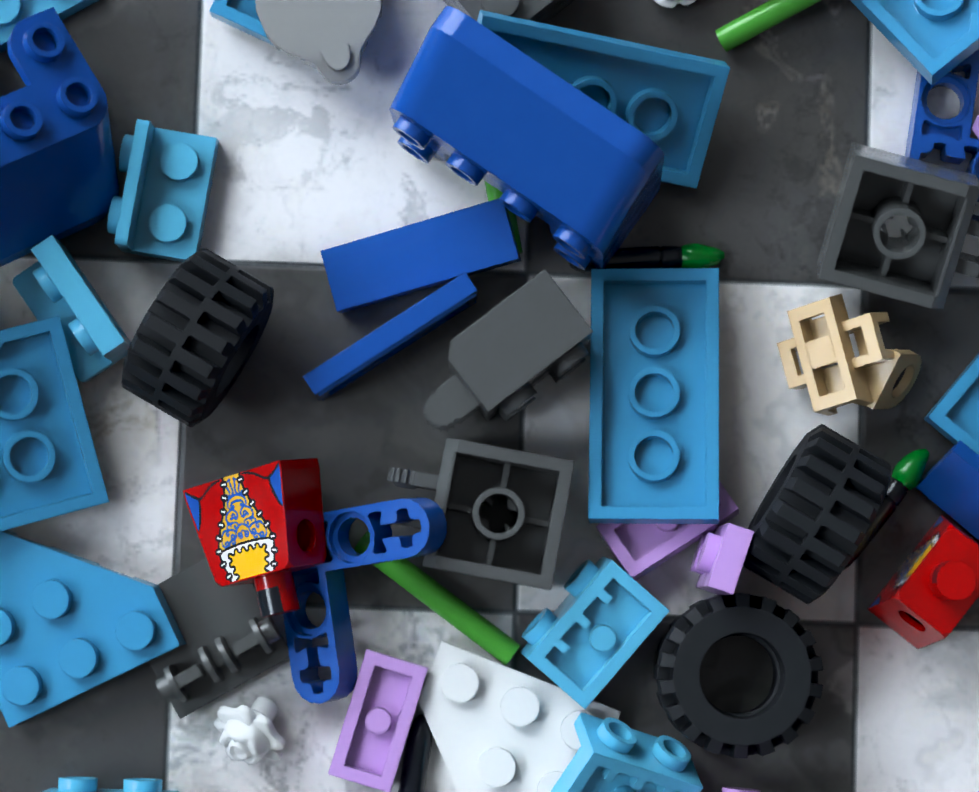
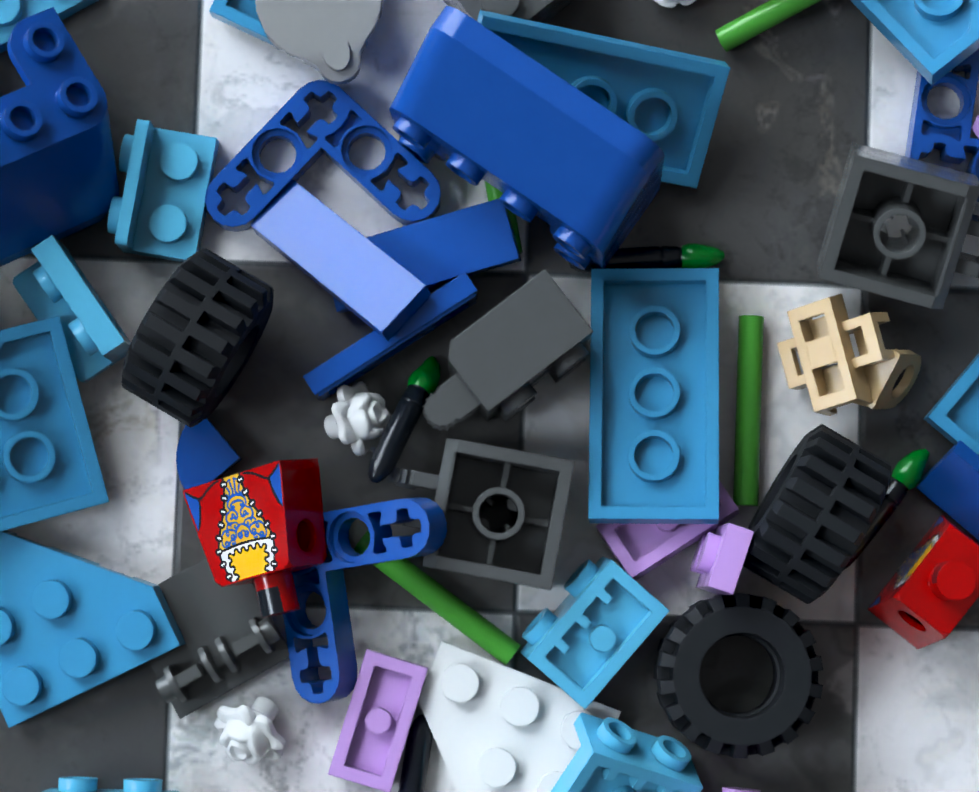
none -> blue tile [176,418,242,490]
none -> blue beam [205,80,441,232]
none -> tile [250,180,431,341]
none -> white plant [324,381,391,456]
none -> black piece [368,356,440,483]
none -> bright green bar [733,315,764,507]

